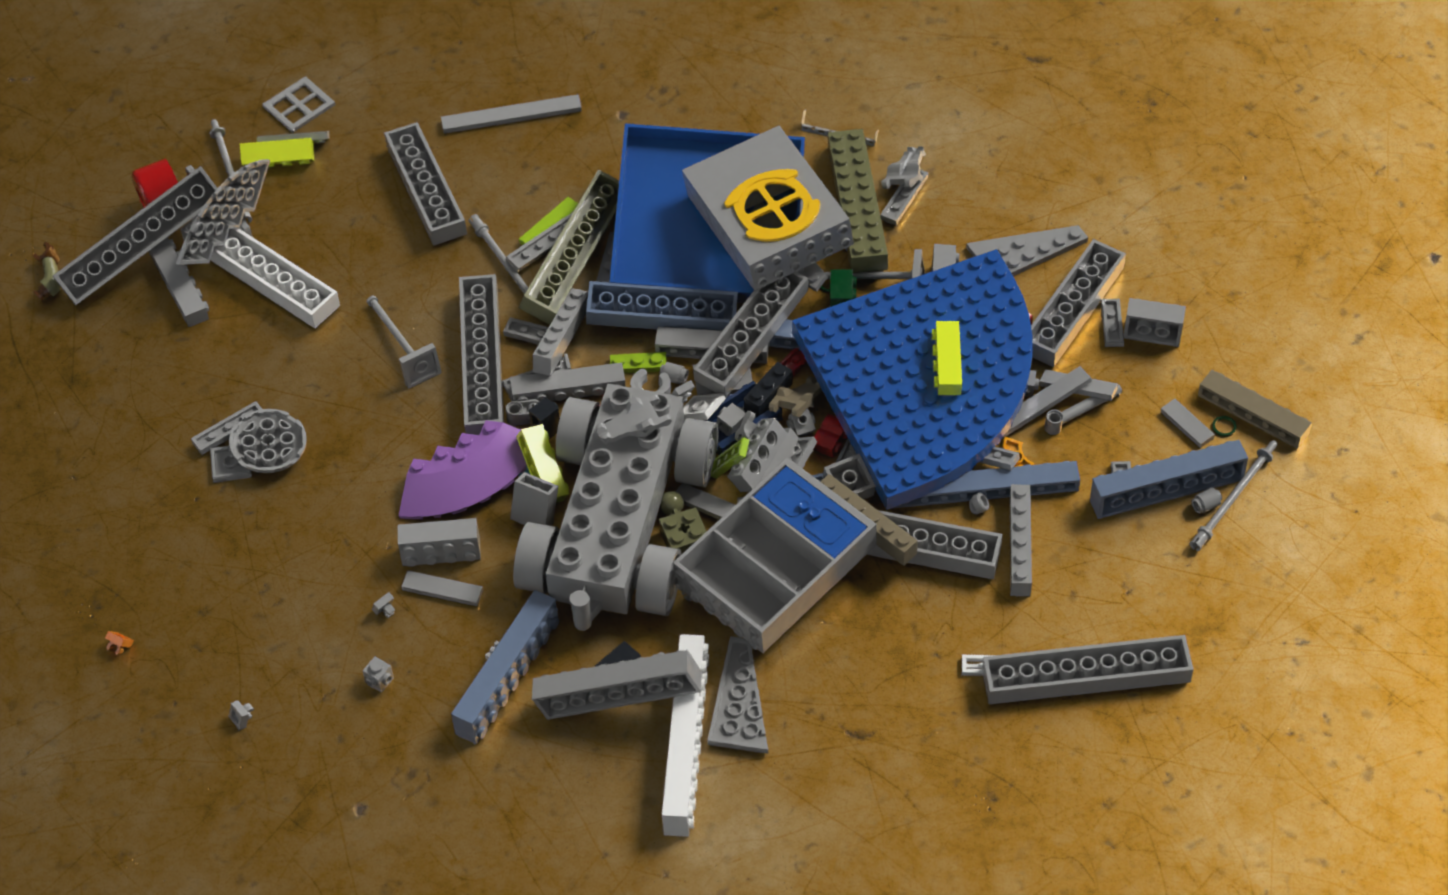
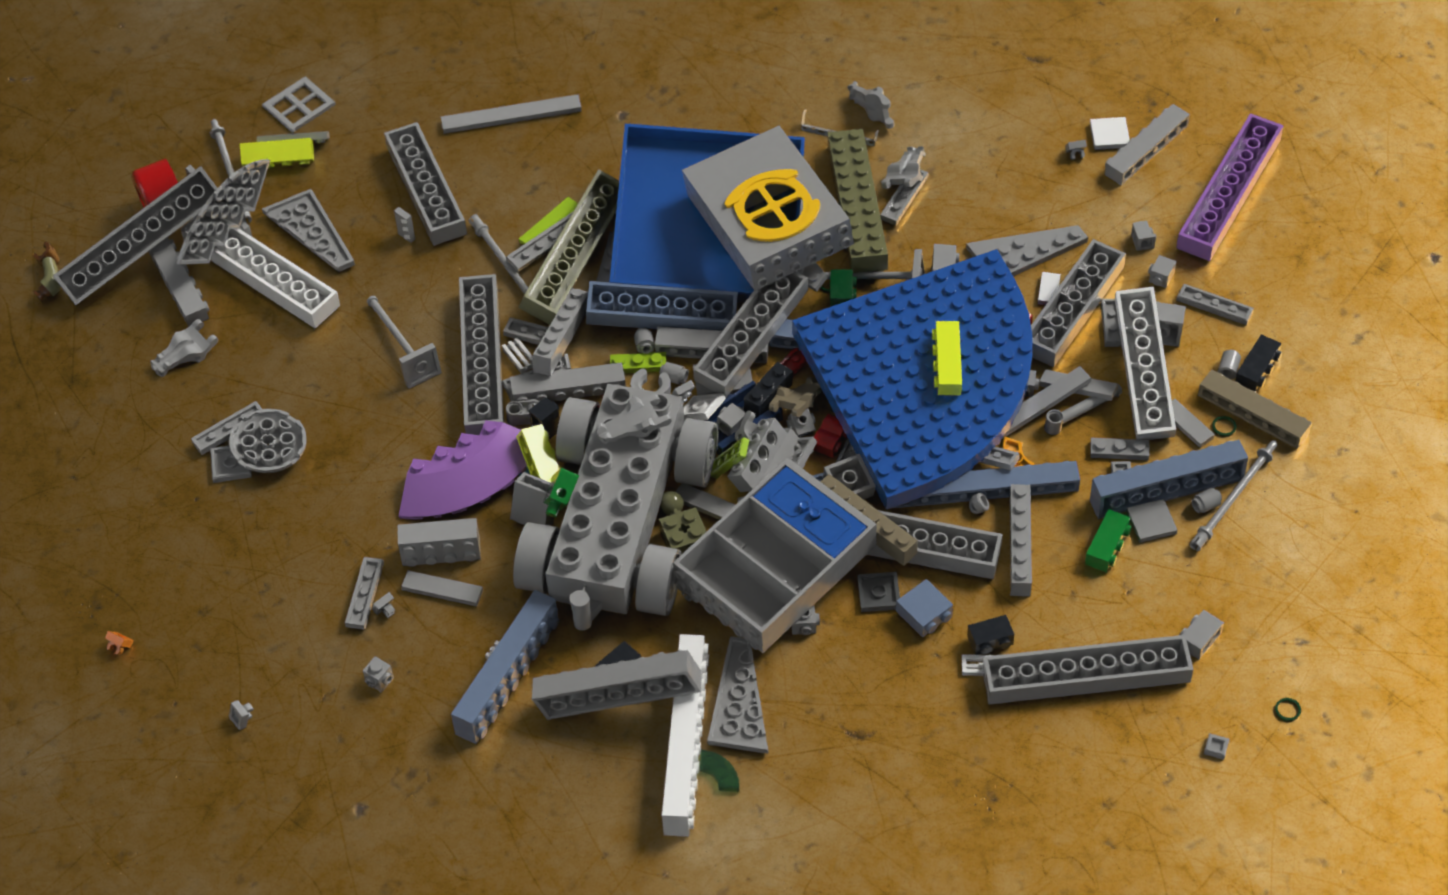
none -> light grey animal [150,319,218,377]
none -> light grey wing [262,189,355,272]
none -> light grey plate [345,557,384,630]
none -> light grey tile [394,207,415,243]
none -> white tile [502,337,533,374]
none -> green torso [543,468,579,517]
none -> light grey brick [634,328,655,354]
none -> clear green tile [700,750,740,792]
none -> light grey brick [791,606,820,635]
none -> light grey animal [847,81,894,129]
none -> dark grey tile [857,571,900,612]
none -> sand blue brick [896,579,953,637]
none -> black brick [967,615,1015,655]
none -> white tile [1038,272,1061,305]
none -> light grey tile [1065,140,1087,160]
none -> green brick [1085,509,1132,573]
none -> white tile [1090,117,1130,150]
none -> light grey plate [1090,438,1149,460]
none -> light grey brick [1105,104,1190,186]
none -> white brick [1115,287,1176,440]
none -> light grey tile [1126,499,1177,543]
none -> light grey brick [1131,221,1156,251]
none -> light grey brick [1148,255,1176,288]
none -> medium lavender brick [1176,113,1284,261]
none -> light grey tile [1177,284,1254,325]
none -> light grey brick [1180,610,1224,660]
none -> light grey tile [1204,733,1230,760]
none -> light grey brick [1218,350,1241,379]
none -> black brick [1235,334,1283,392]
none -> dark green piece [1275,698,1301,721]

